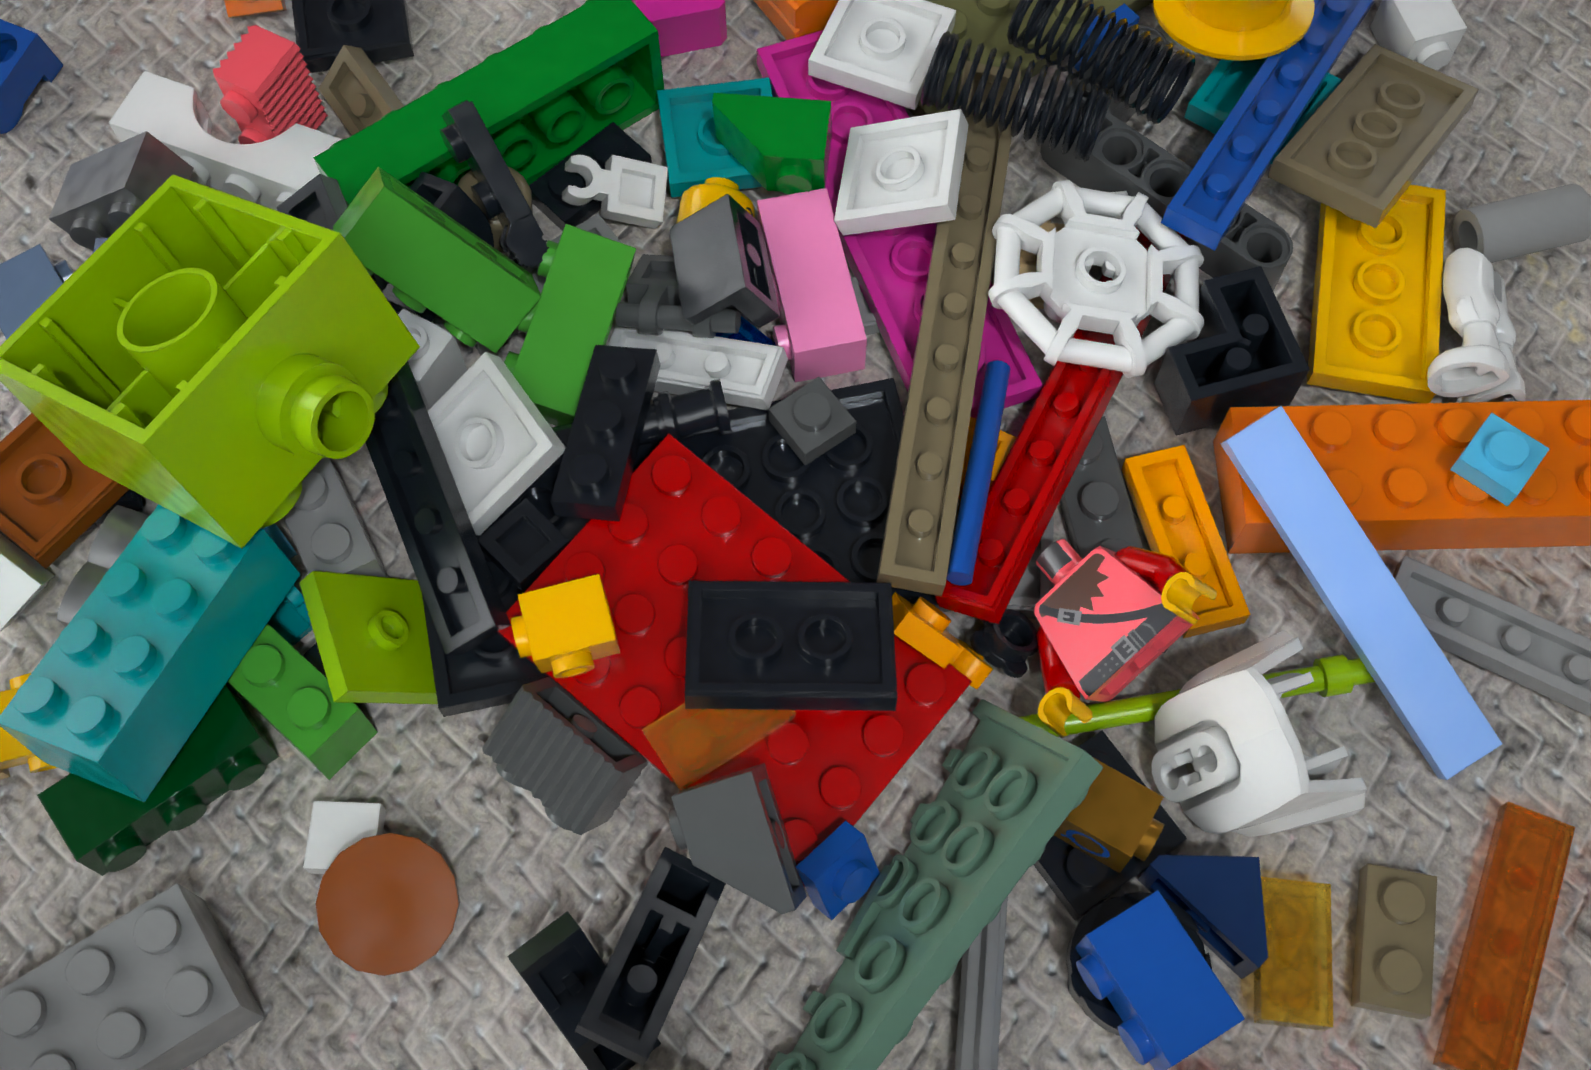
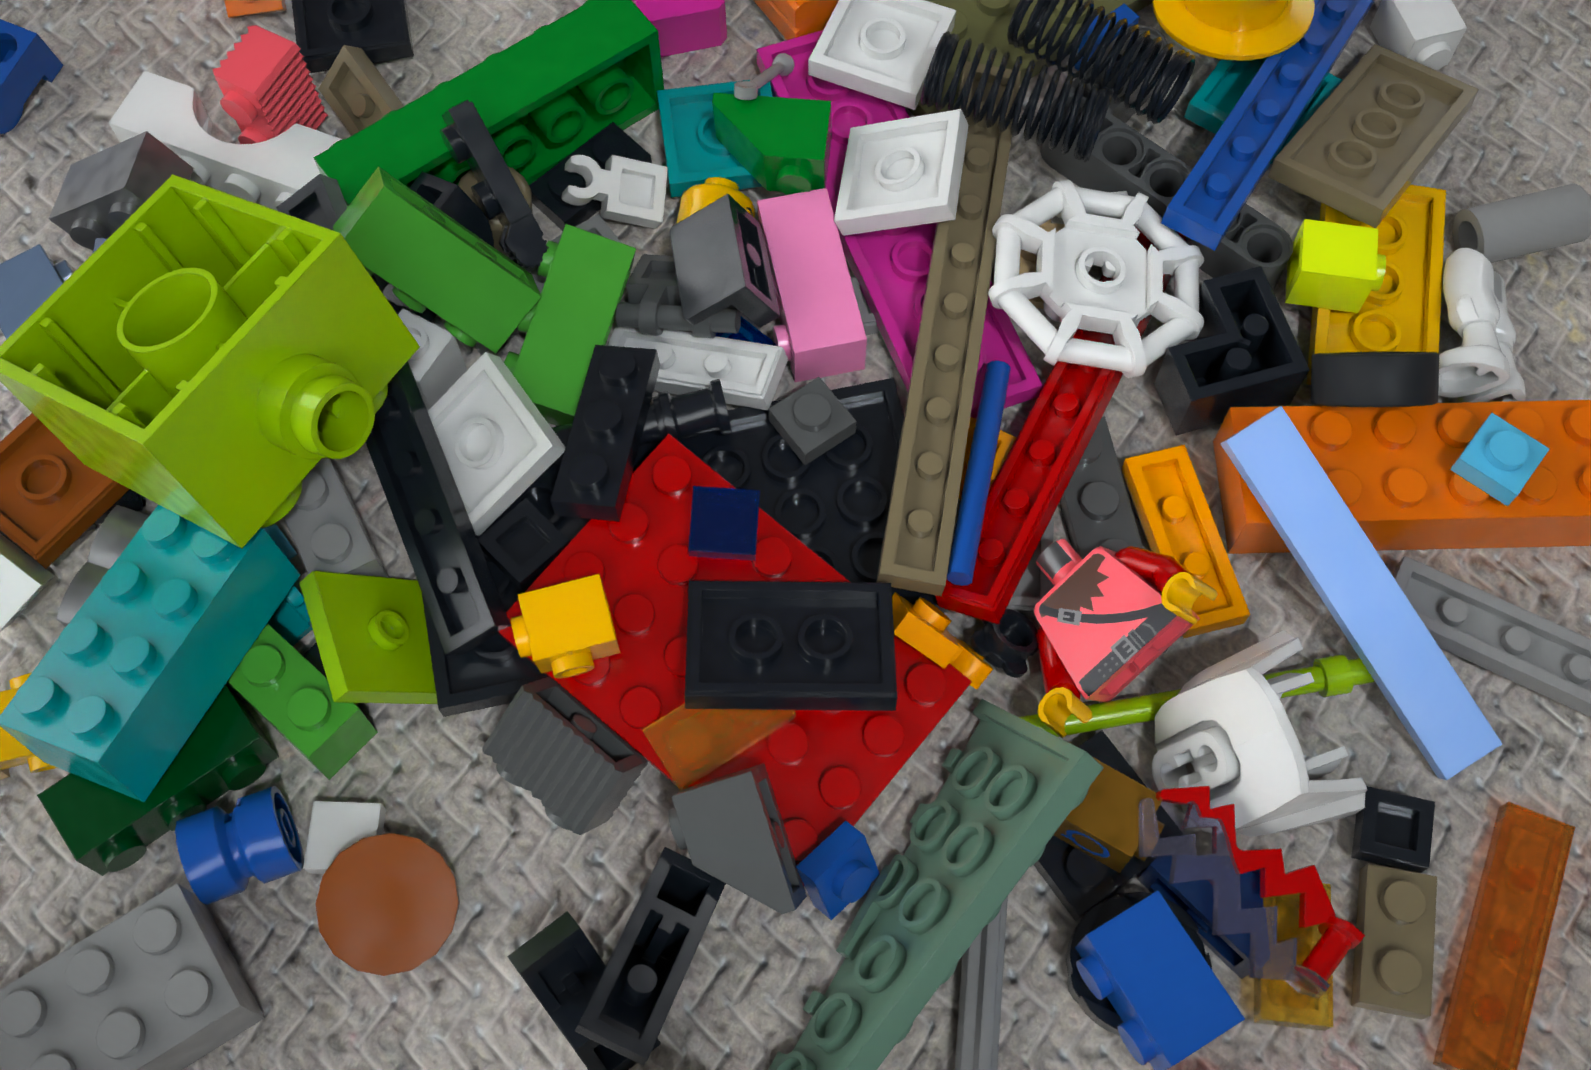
none -> blue wheel [175,786,304,905]
none -> clear blue tile [688,486,760,561]
none -> light grey hinge [734,53,795,100]
none -> piece [1139,786,1365,998]
none -> neon yellow brick [1285,219,1386,313]
none -> black tyre [1311,352,1439,407]
none -> black plate [1351,786,1435,873]

